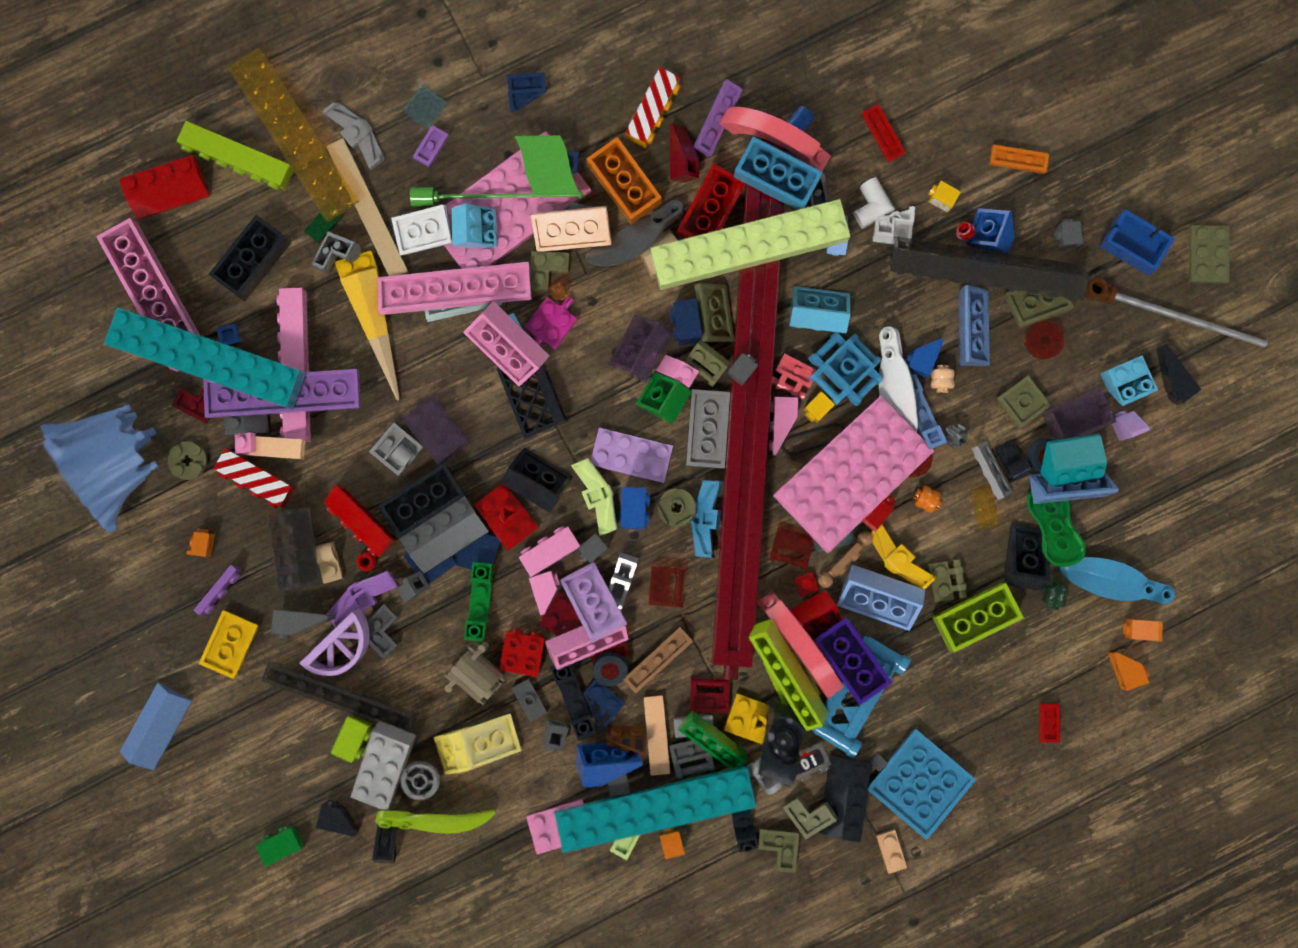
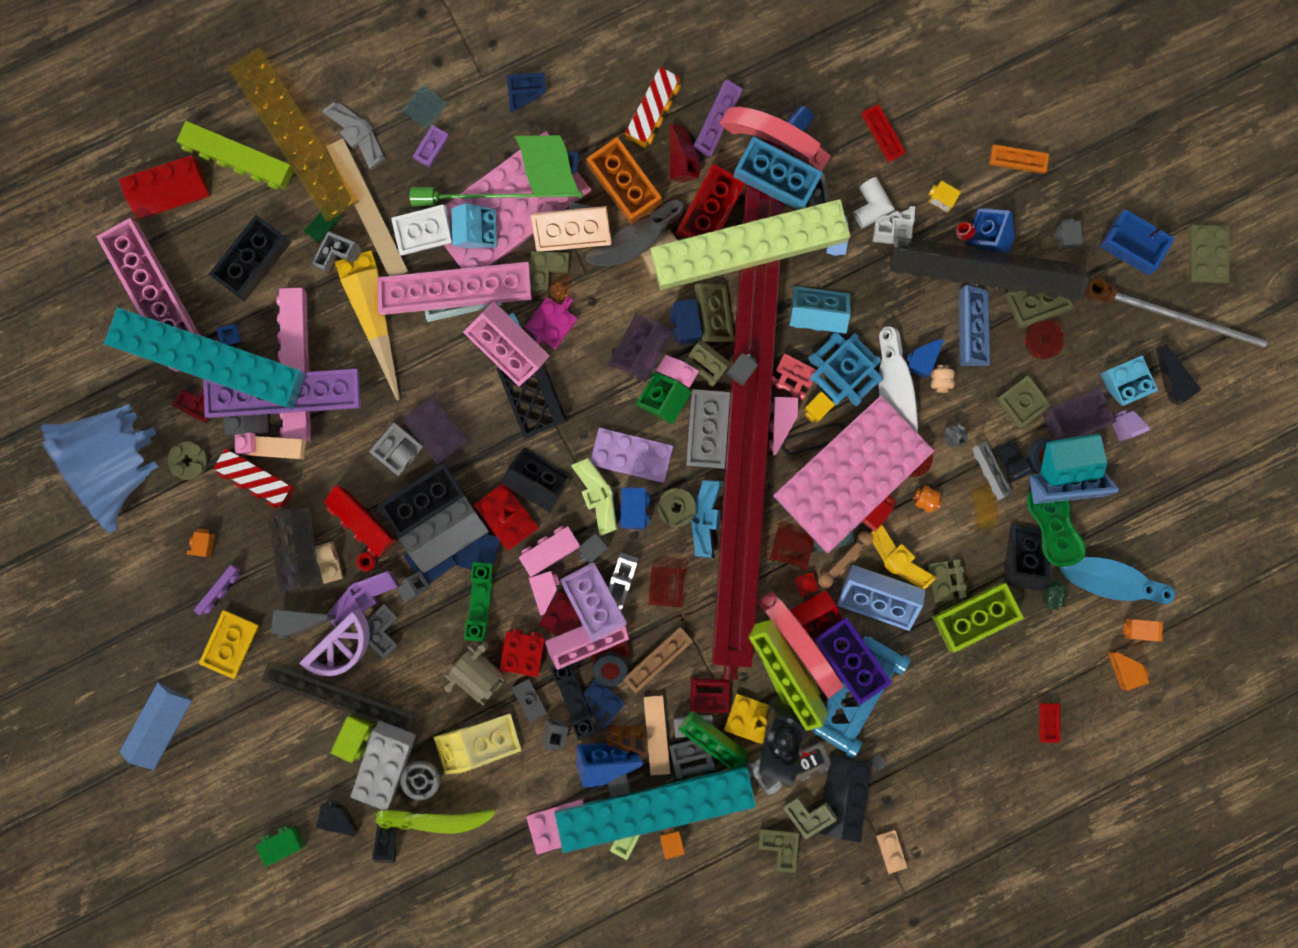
black slope [731,809,758,853] -> none
dark azure plate [868,728,976,840] -> none
medium blue slope [911,374,947,450] -> none

